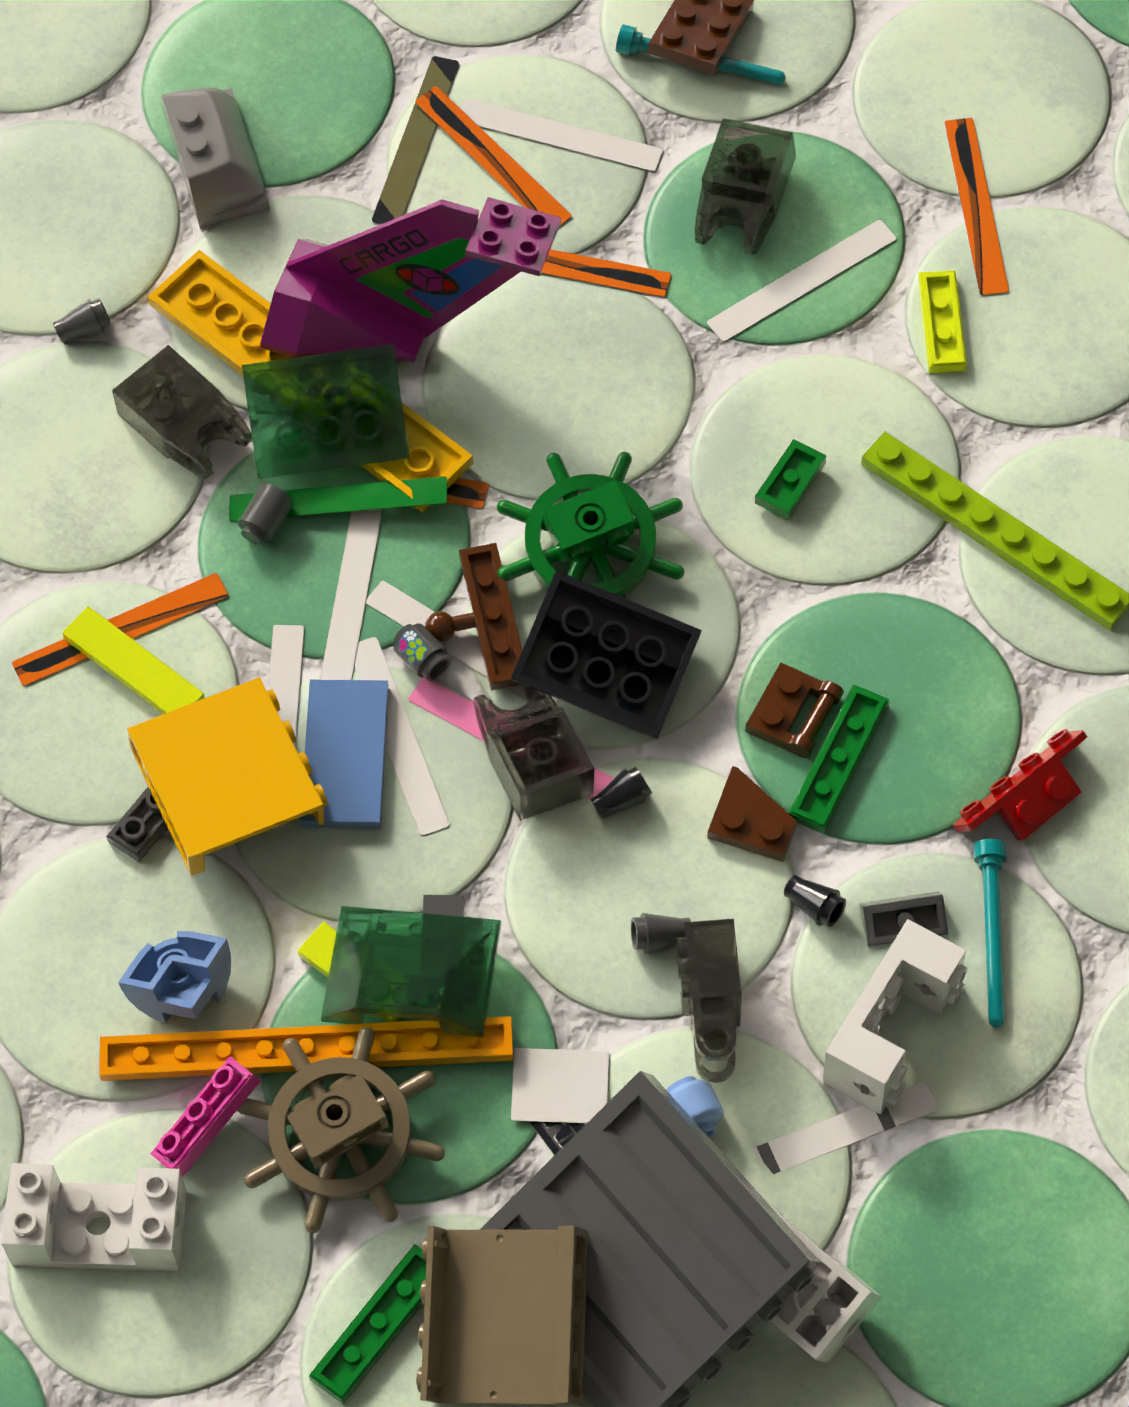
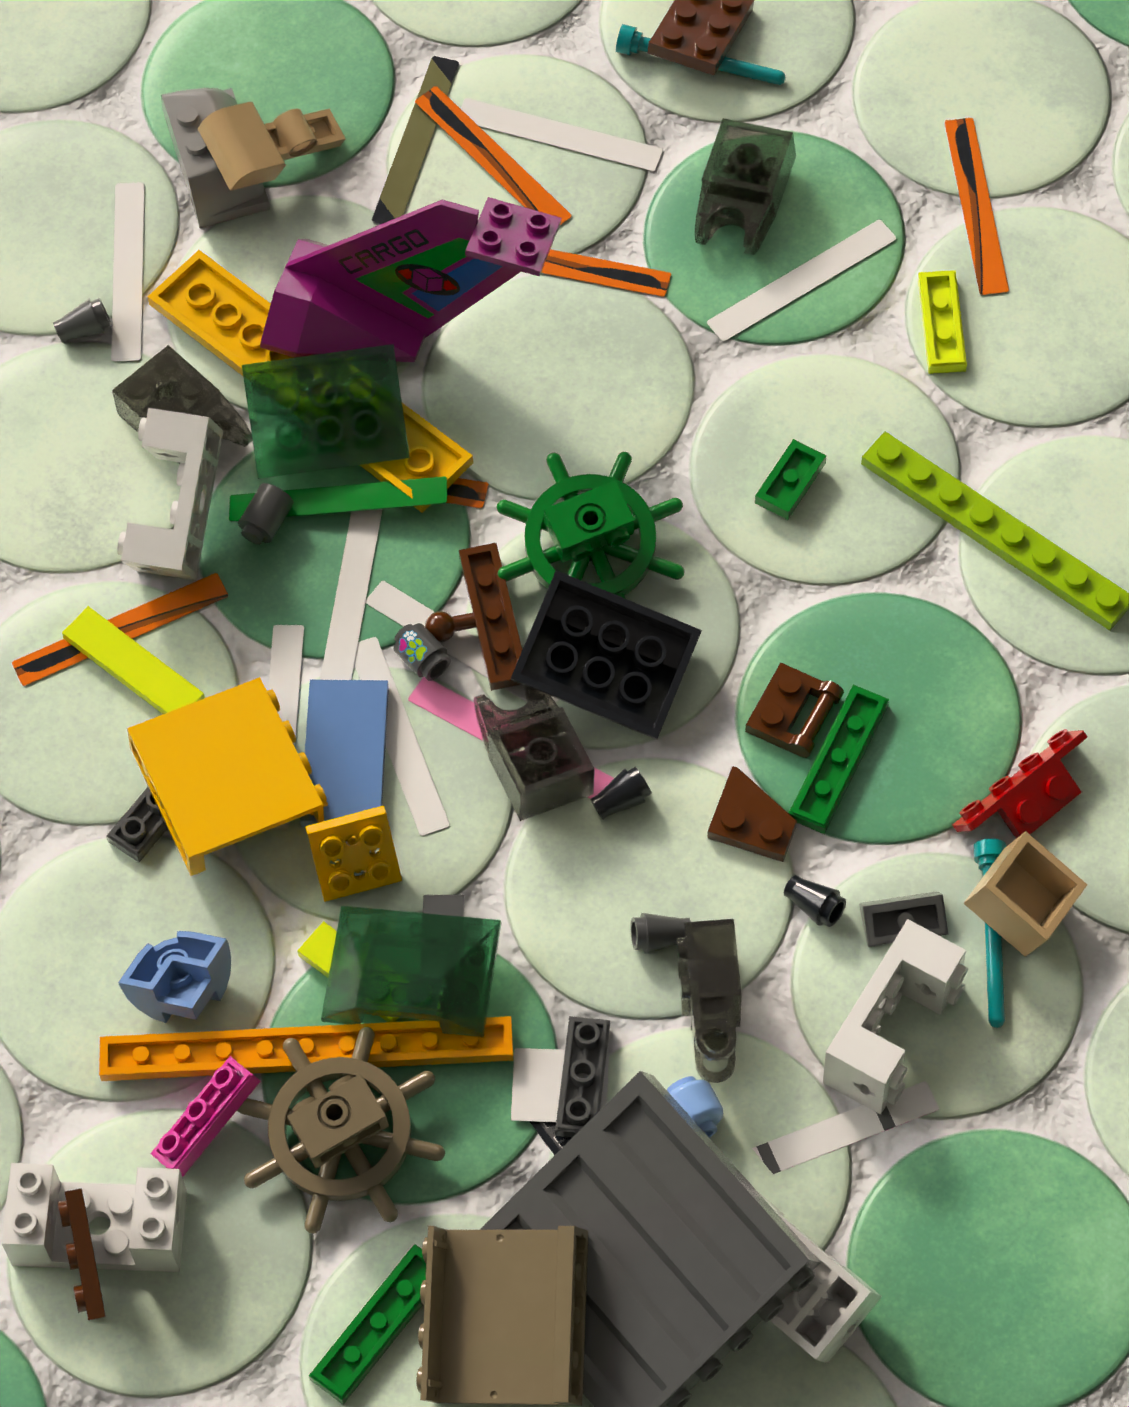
none -> reddish brown plate [58,1188,106,1320]
none -> white sticker [111,182,144,362]
none -> white plate [117,408,223,581]
none -> tan plate [198,102,346,191]
none -> yellow plate [305,805,402,902]
none -> dark grey tile [555,1016,610,1138]
none -> tan piece [963,831,1087,957]

